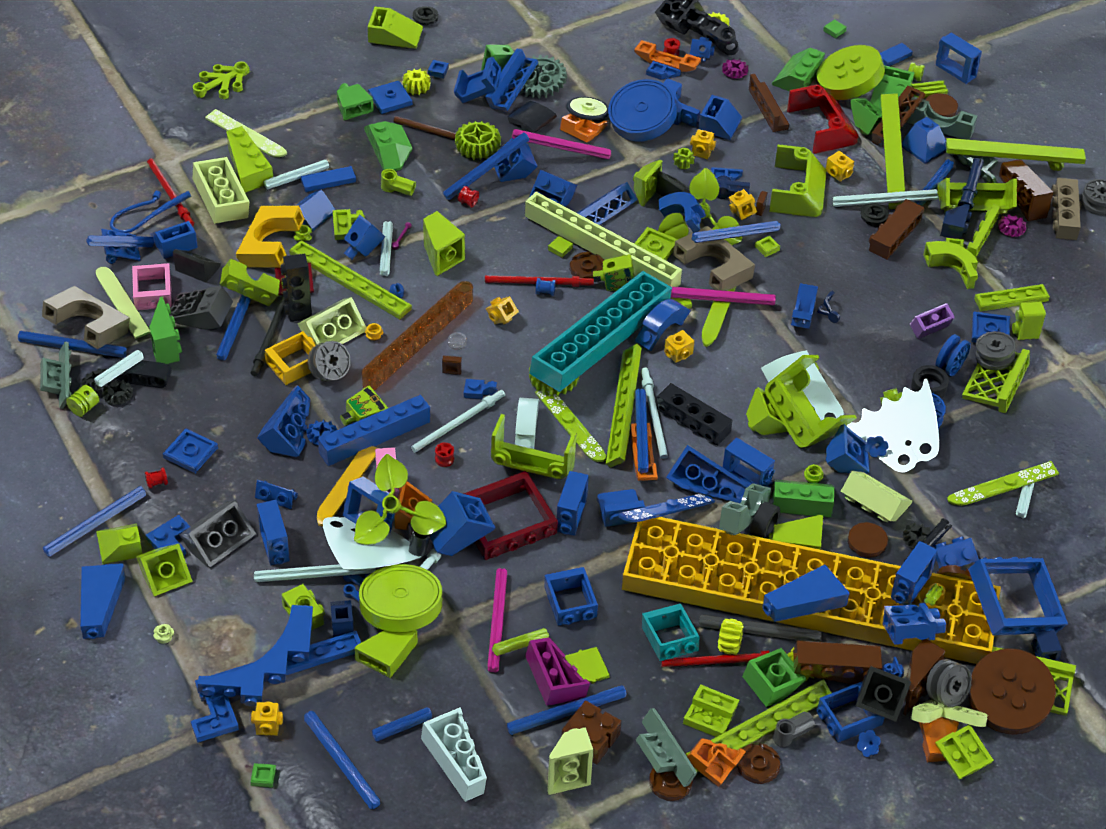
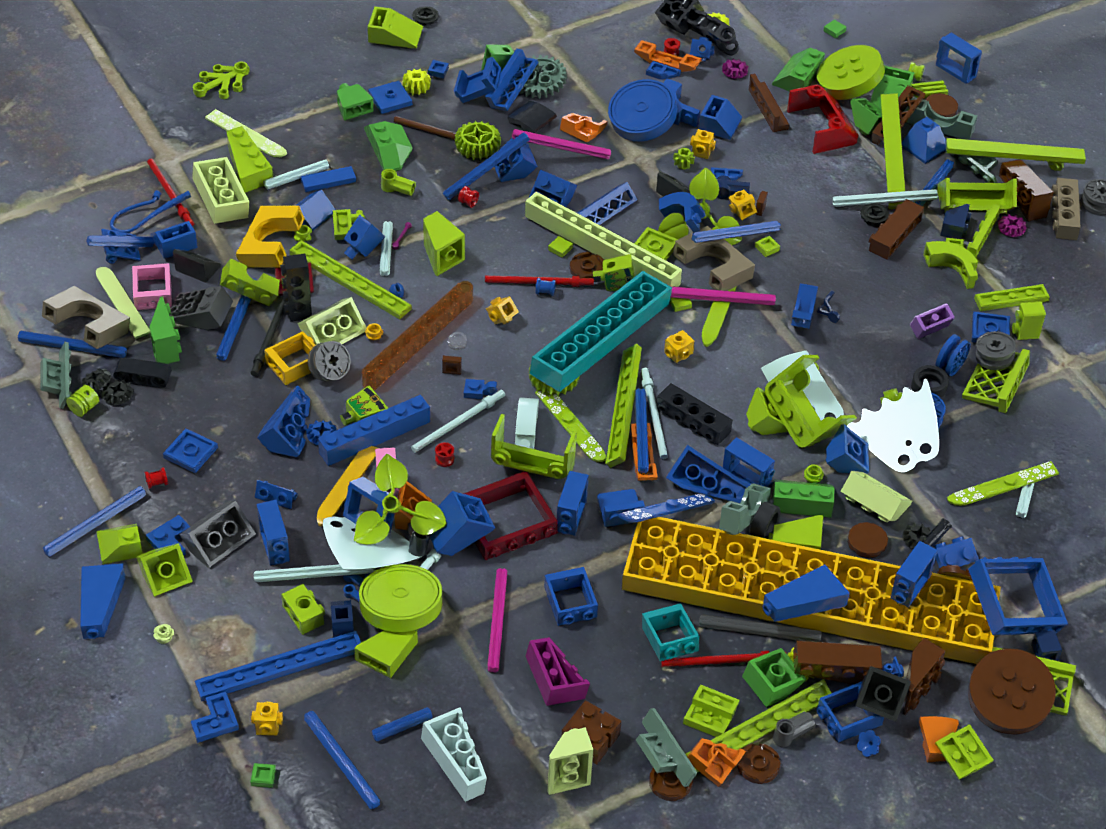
light aqua axle [94,350,144,387] -> none
blue arch [198,605,313,706] -> none
lime axle [492,628,549,656] -> none
blue axle [507,685,626,735] -> none
lime piece [565,647,610,684] -> none
yellowish green wheel [566,97,609,120] -> none
lime slope [633,160,663,207] -> none
blue arch [635,299,691,351] -> none
neon yellow gear [718,619,744,655] -> none
lime windscreen [769,144,826,217] -> none
yellow brick [826,151,854,181] -> none
blue plant [864,435,889,457] -> none
blue tile [880,43,913,66] -> none
blue hips [883,603,946,645] -> none
yellowish green beam [911,700,988,727] -> none
lime axle [924,584,943,605] -> none
dark grey wheel [926,659,972,707] -> none
dark blue pin [958,158,984,210] -> none

